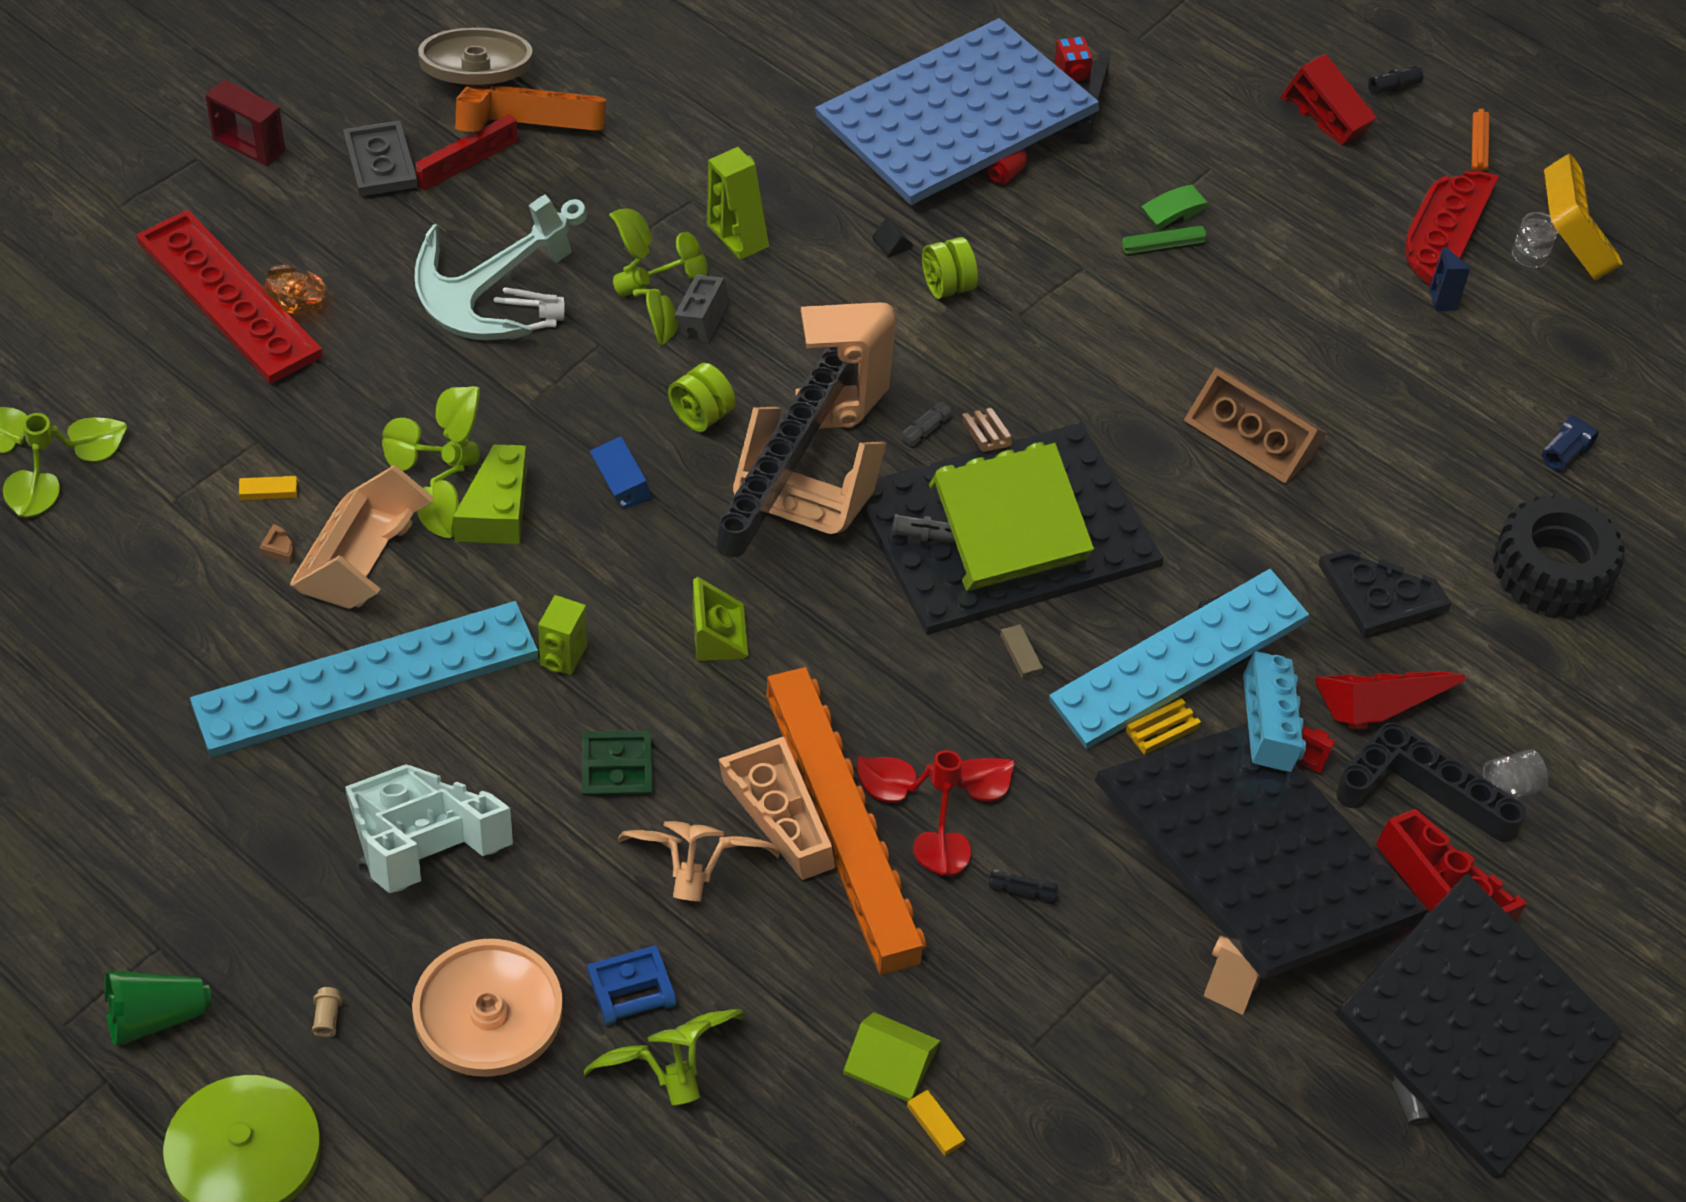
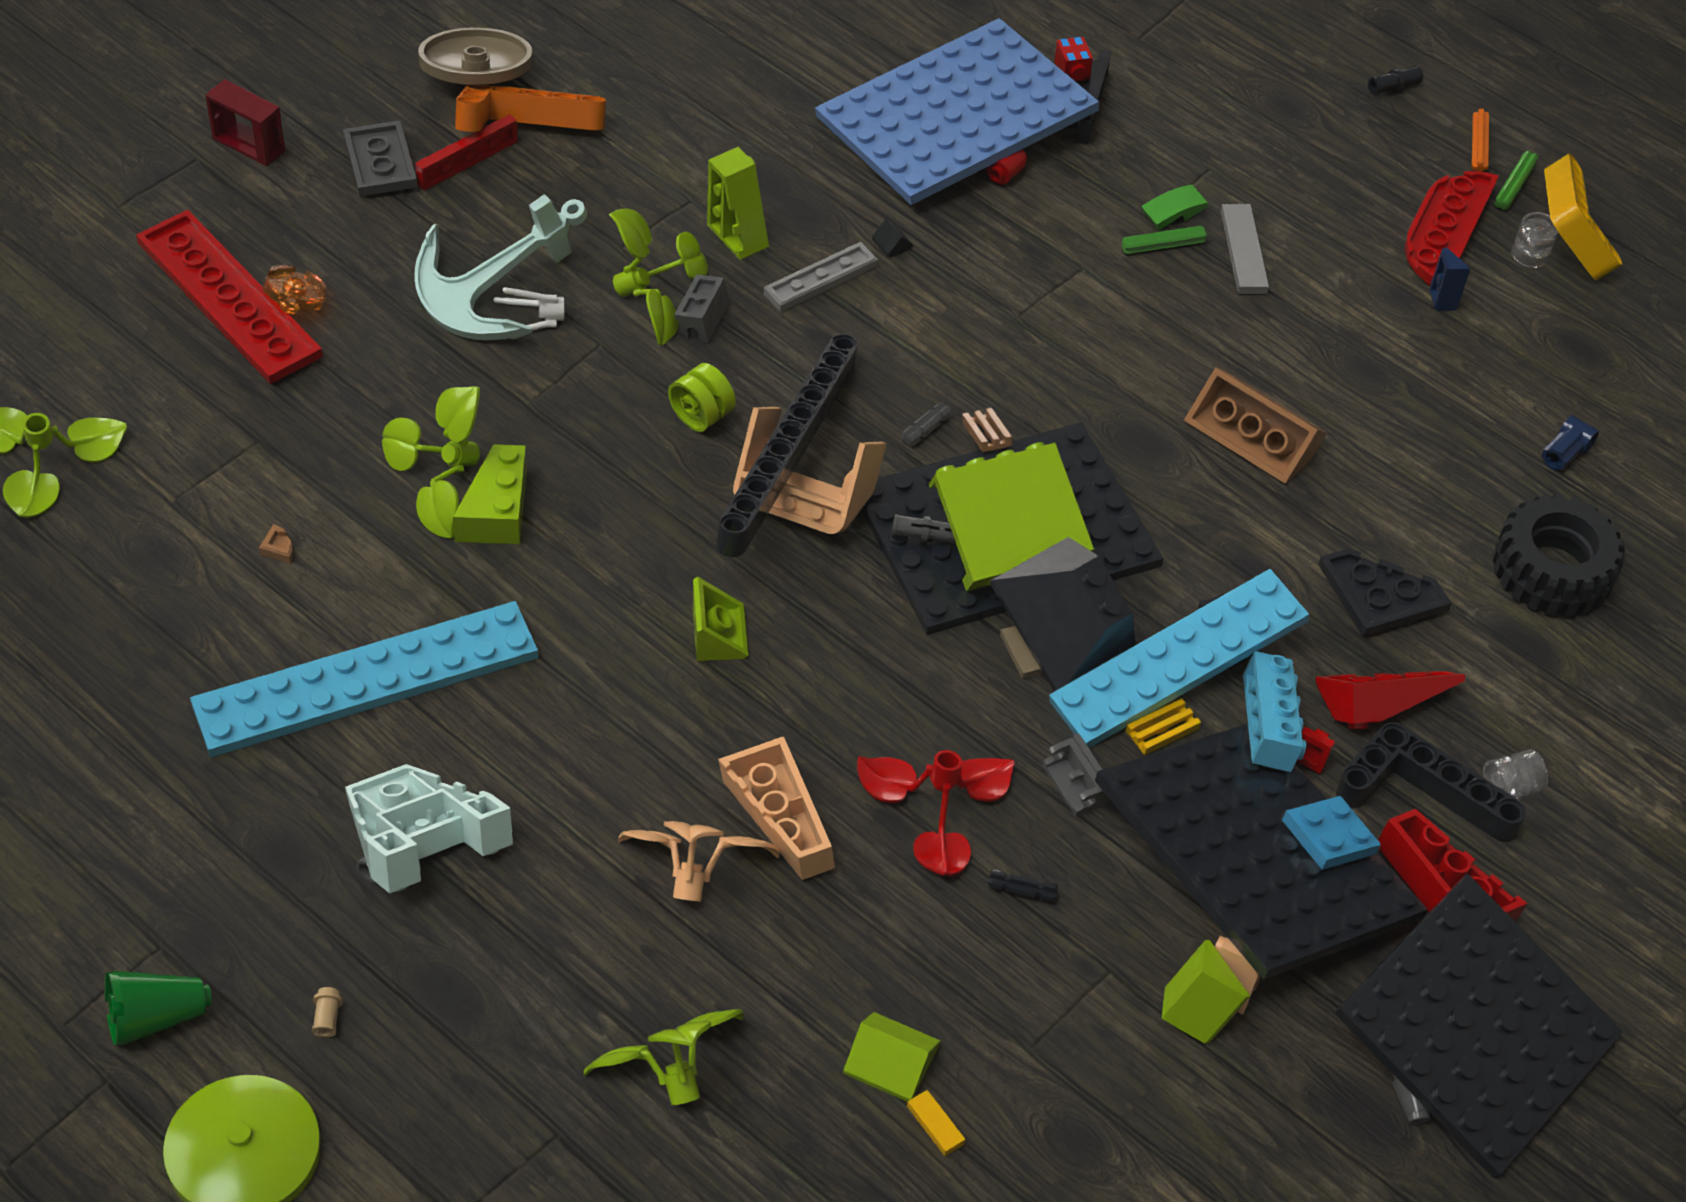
yellow piece [239,476,297,501] -> none
light nougat windscreen [290,465,434,609] -> none
light nougat dish [412,939,563,1077] -> none
lime brick [538,595,587,675] -> none
dark green slope [582,730,652,795] -> none
blue plate [587,945,677,1026] -> none
blue hinge [590,436,652,508] -> none
orange brick [766,667,926,975] -> none
light nougat windscreen [795,303,896,429] -> none
lime wheel [922,237,978,299] -> none
red wedge [1280,54,1377,146] -> none
none -> light grey tile [763,242,878,313]
none -> black slope [989,537,1135,692]
none -> dark grey hinge [1042,733,1110,817]
none -> lime slope [1162,940,1251,1044]
none -> light grey tile [1221,204,1269,294]
none -> dark azure plate [1282,796,1381,870]
none -> bright green axle [1494,151,1538,210]

